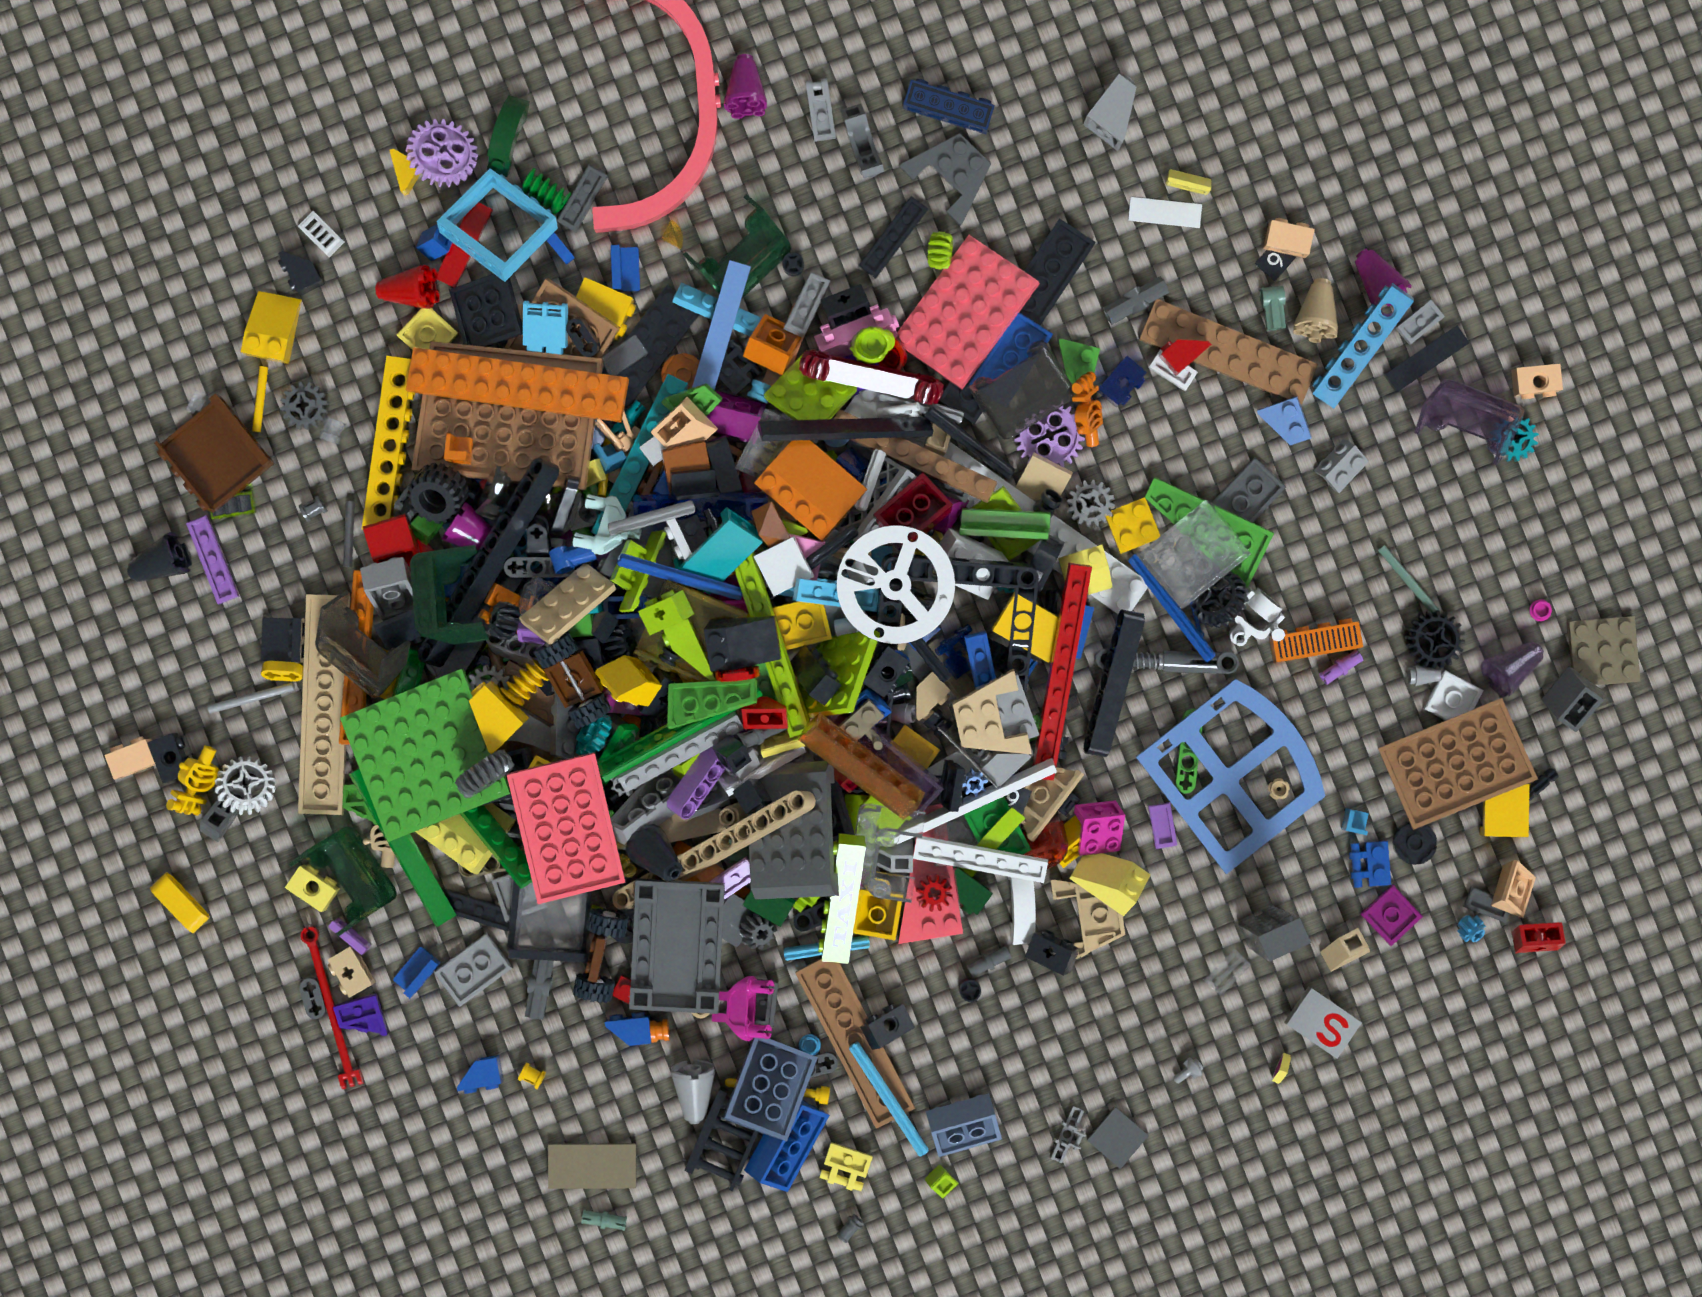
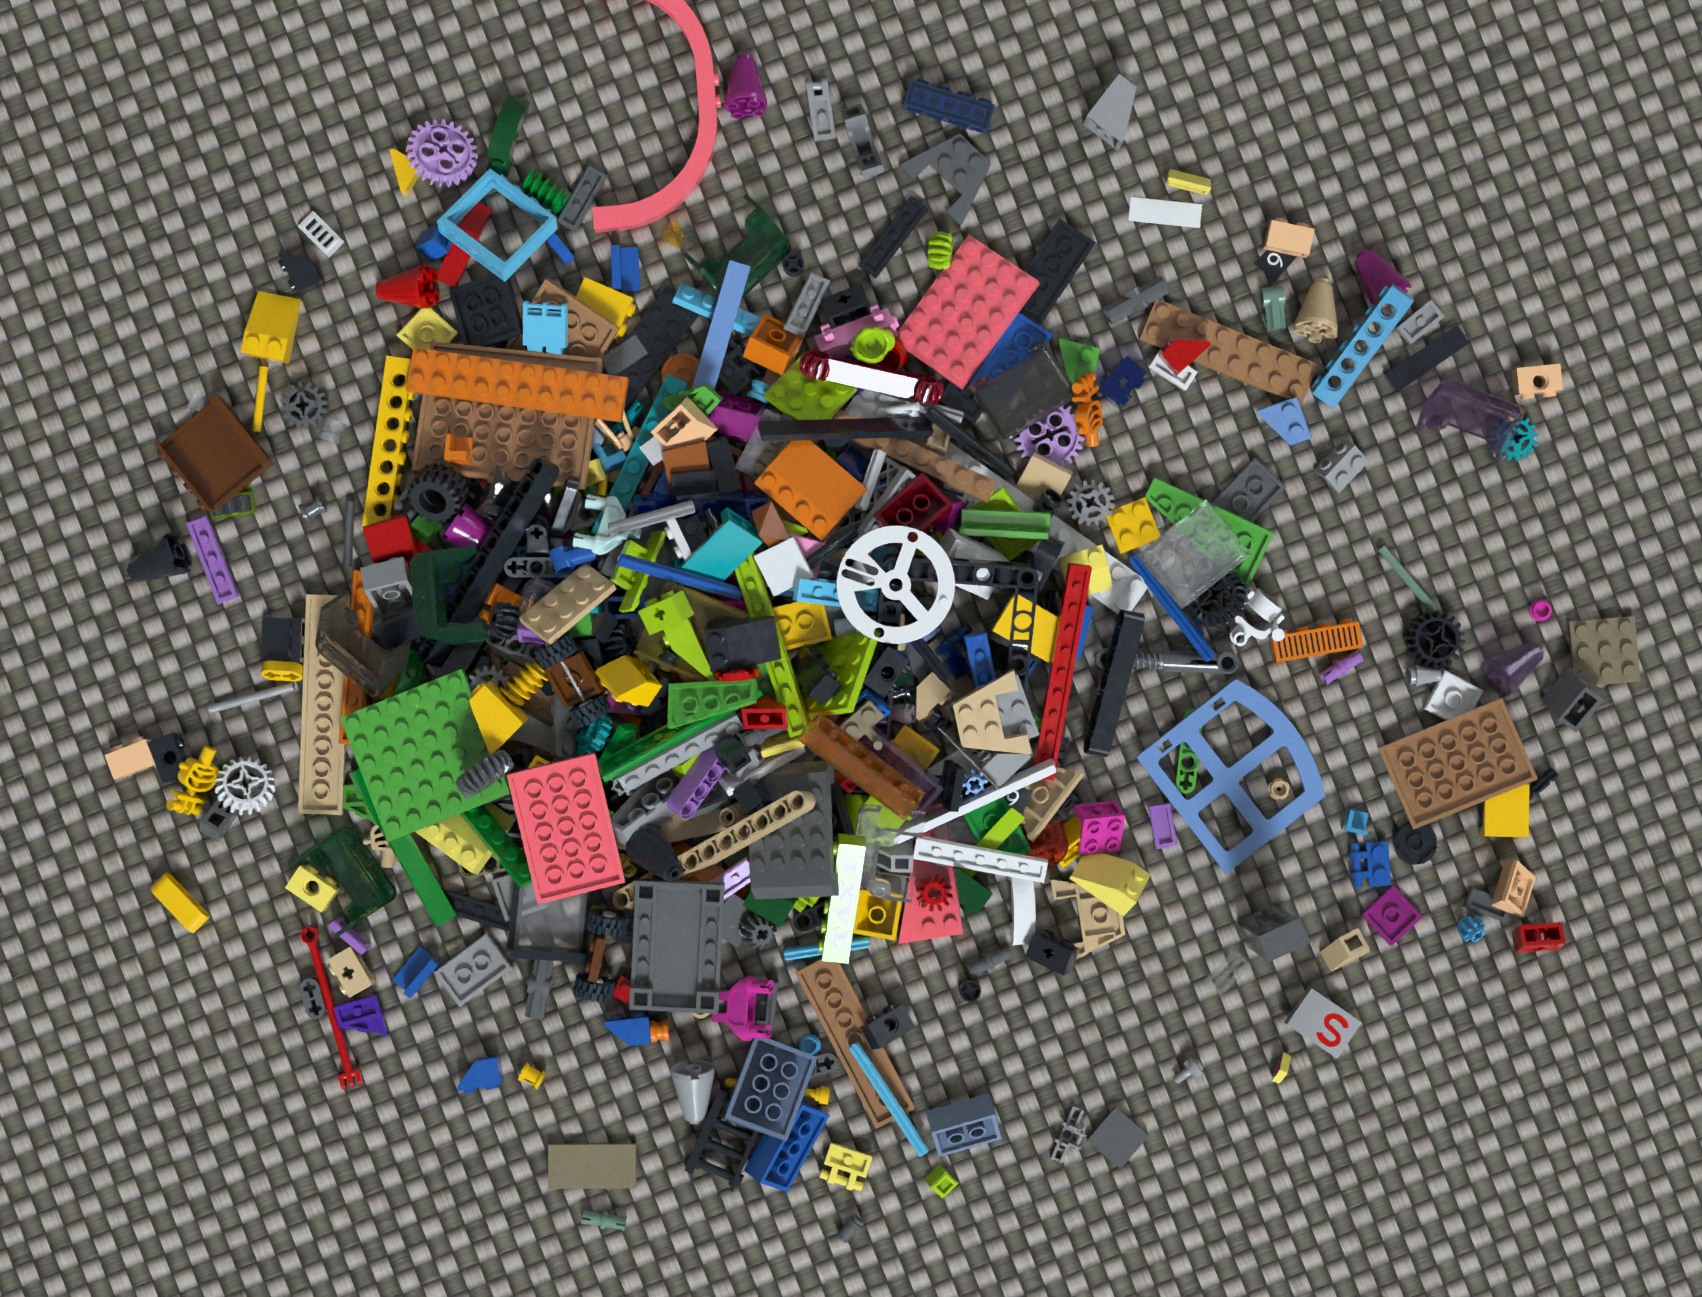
black beam [566,317,600,357] -> none

